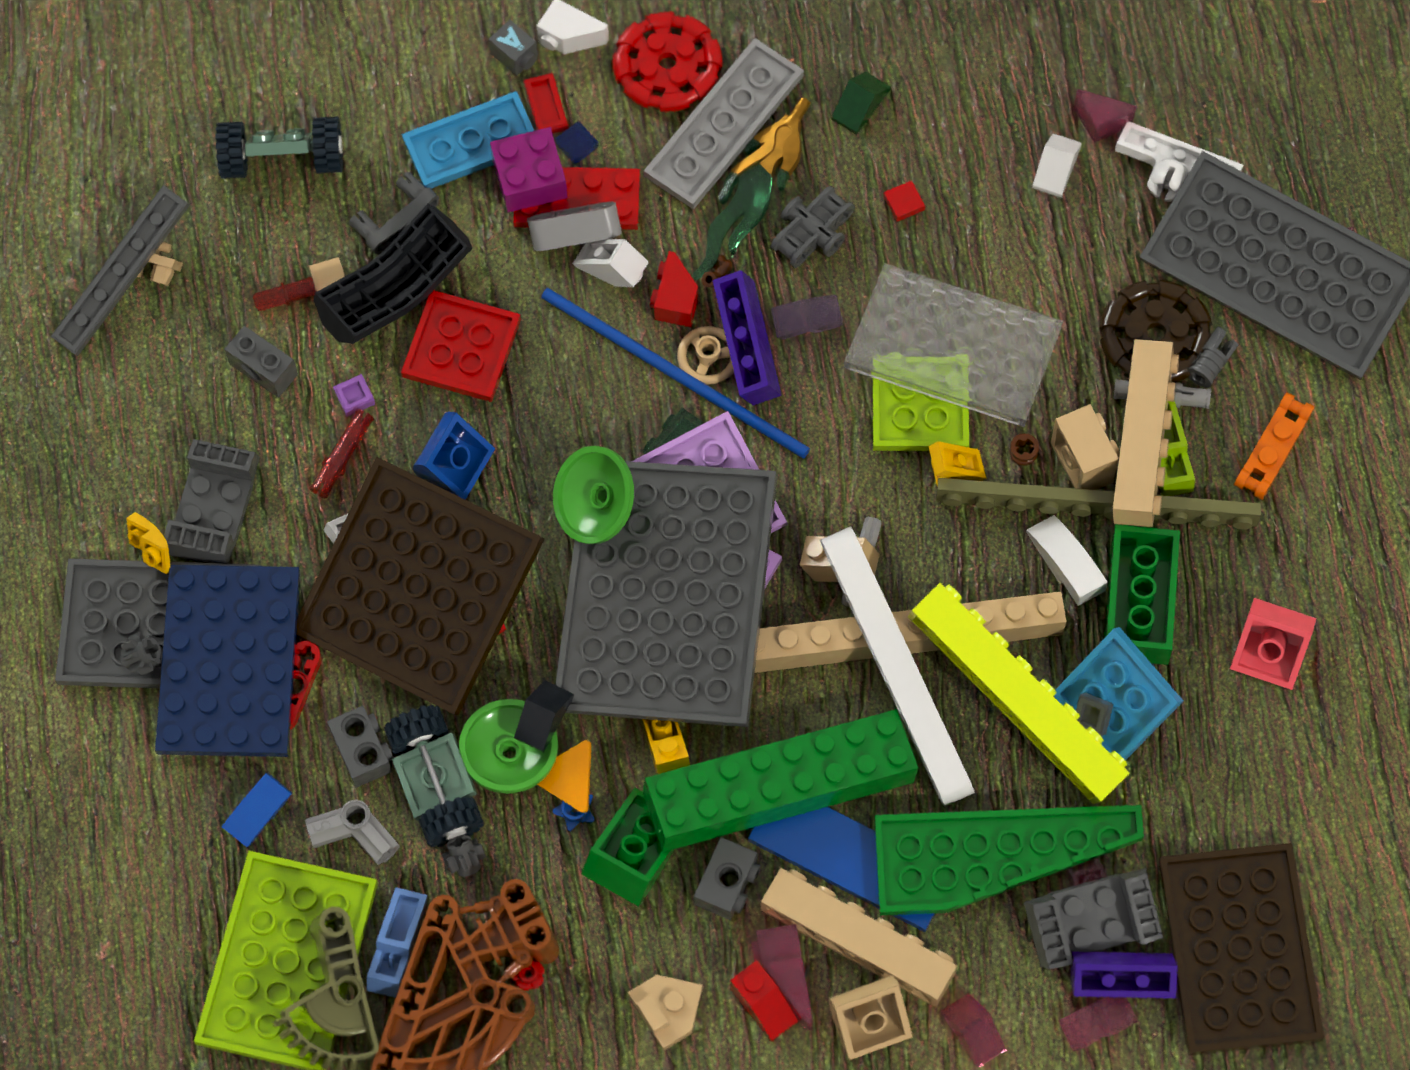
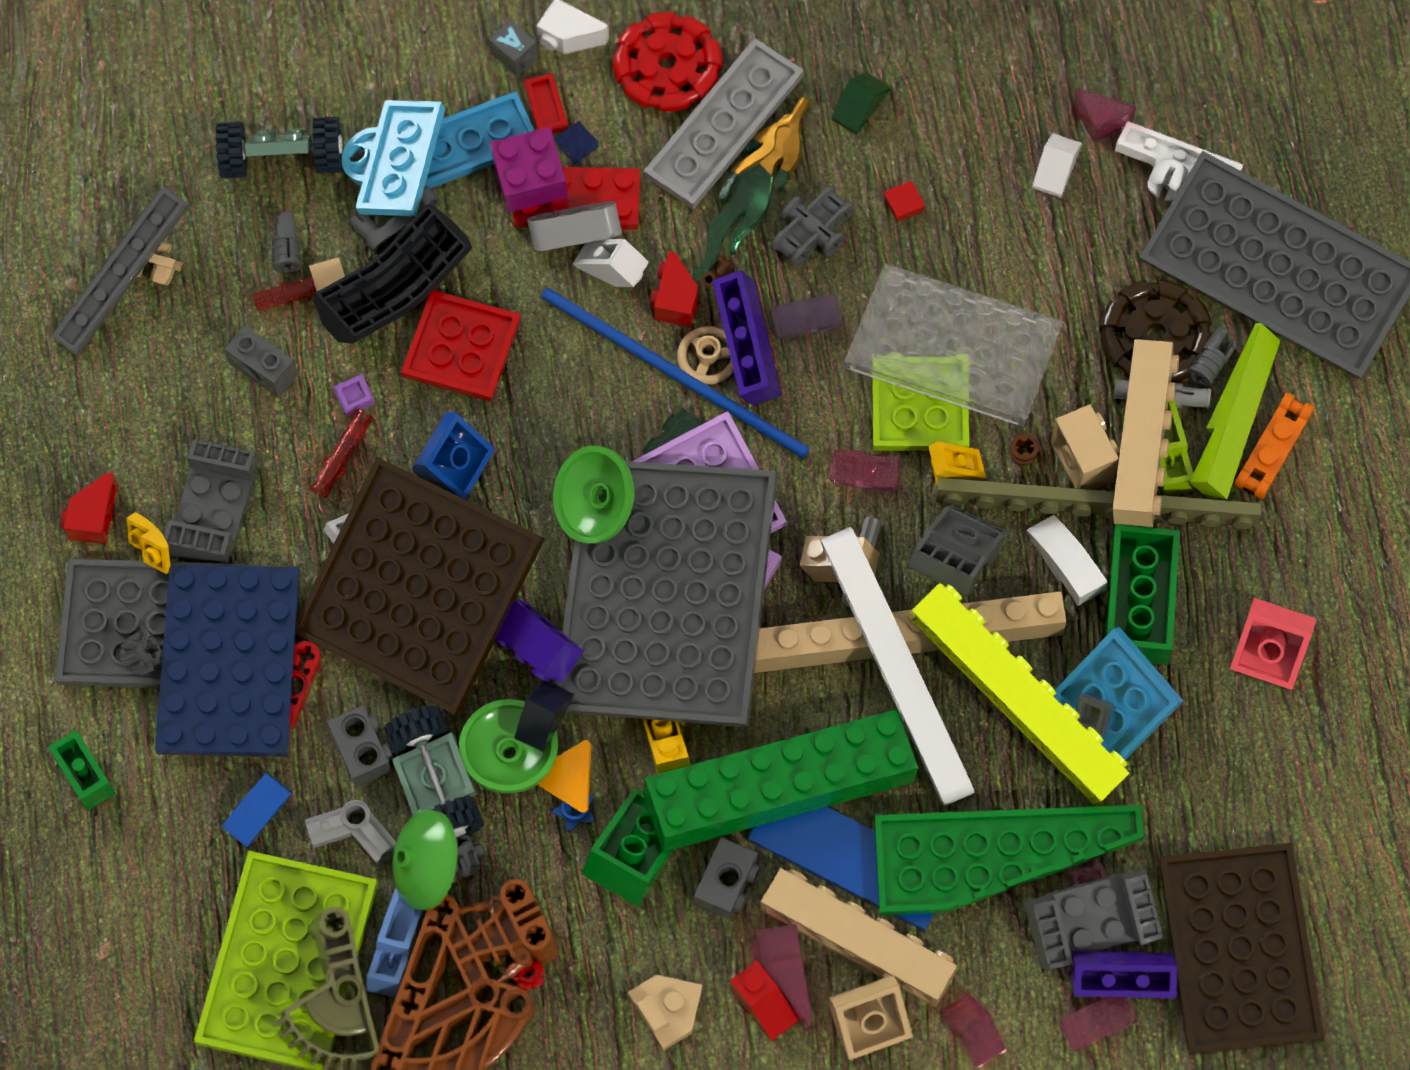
none -> green brick [48,730,116,811]
none -> red slope [60,473,118,544]
none -> dark grey hinge [272,211,301,273]
none -> medium azure plate [341,100,445,216]
none -> bright green dish [392,809,458,911]
none -> dark purple brick [495,597,584,683]
none -> clear pink slope [830,450,901,491]
none -> dark grey plate [908,503,1010,597]
none -> lime slope [1189,323,1280,500]

